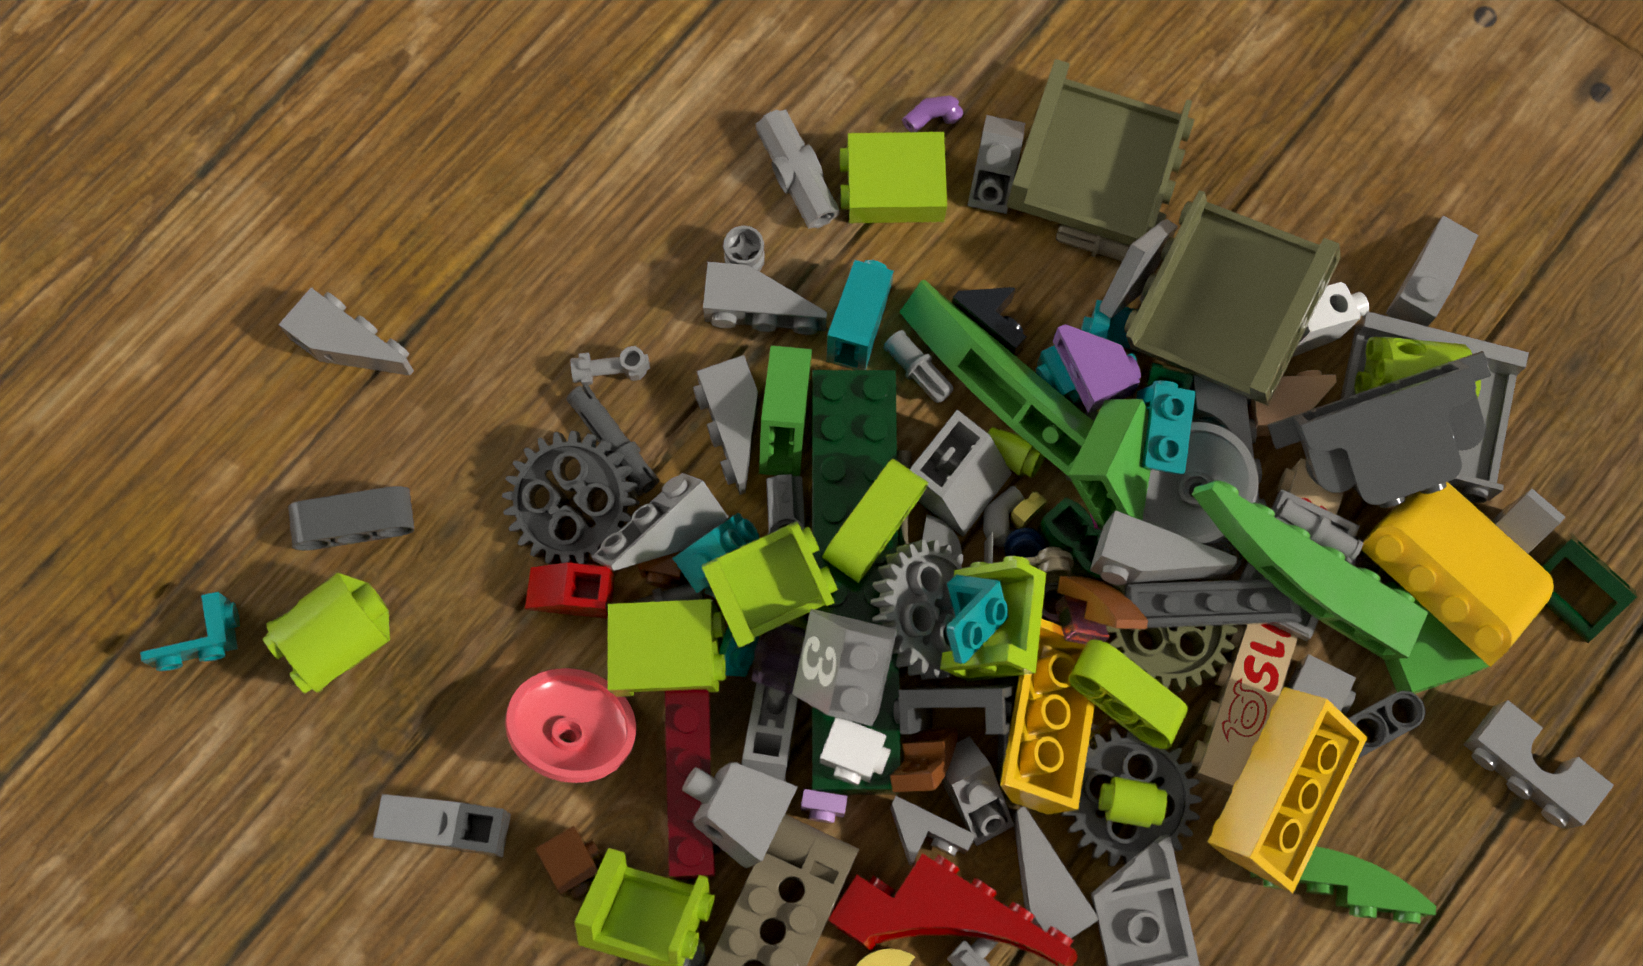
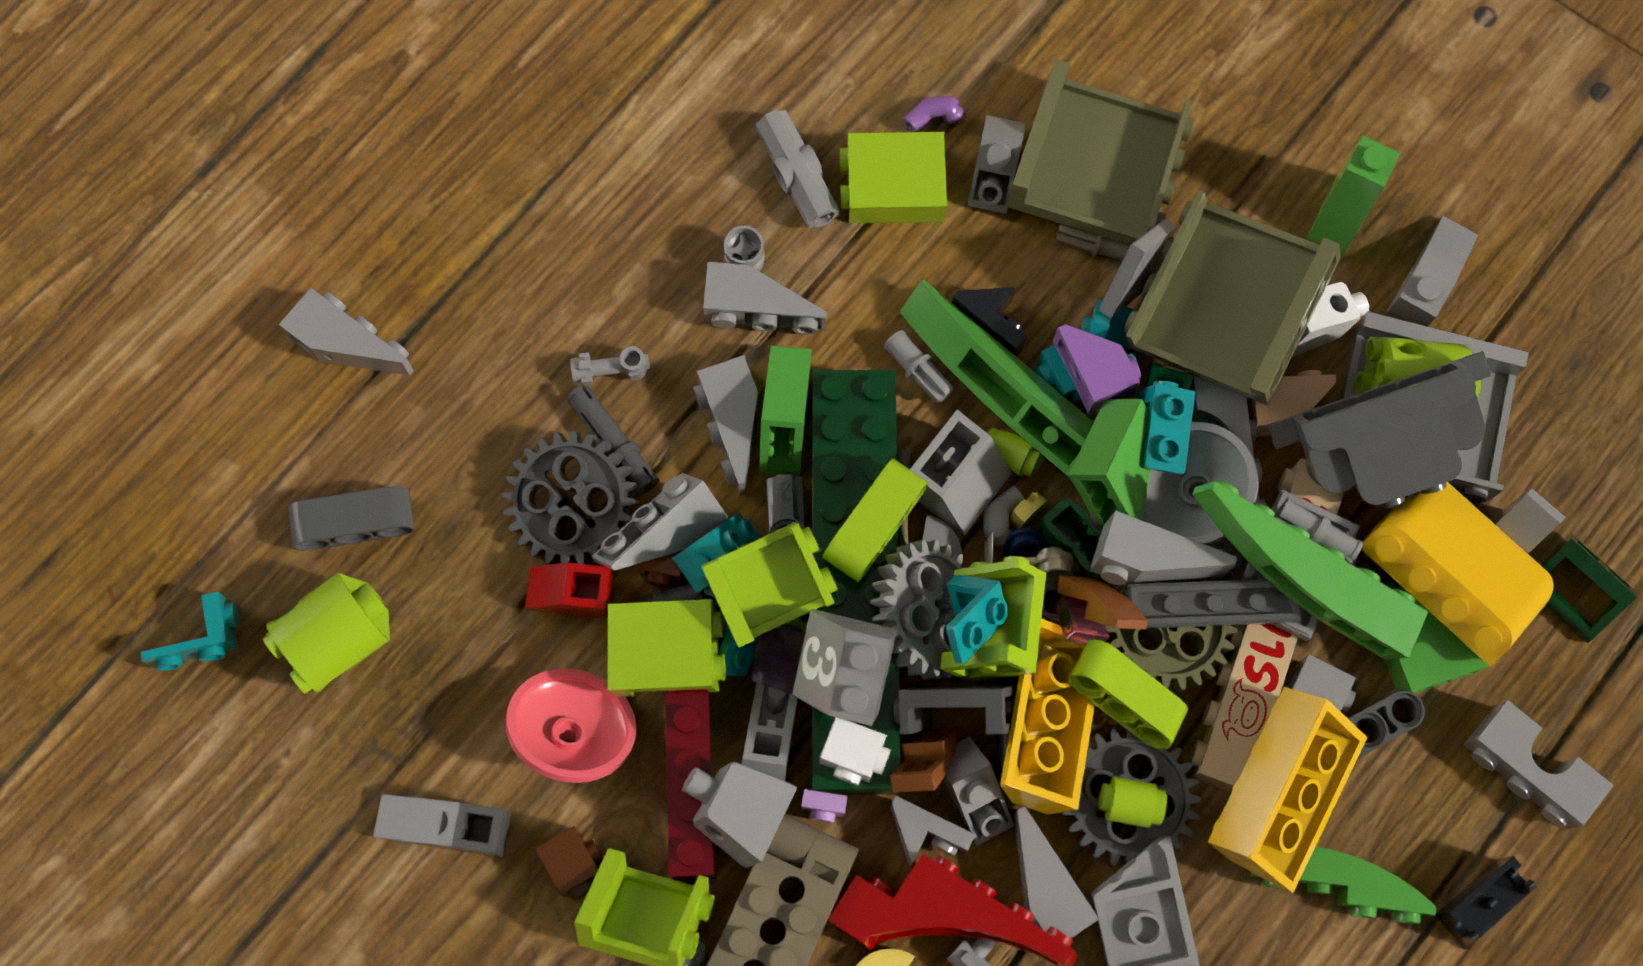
teal slope [826,260,894,370] -> none
none -> bright green slope [1305,135,1400,258]
none -> black hinge [1435,856,1536,949]

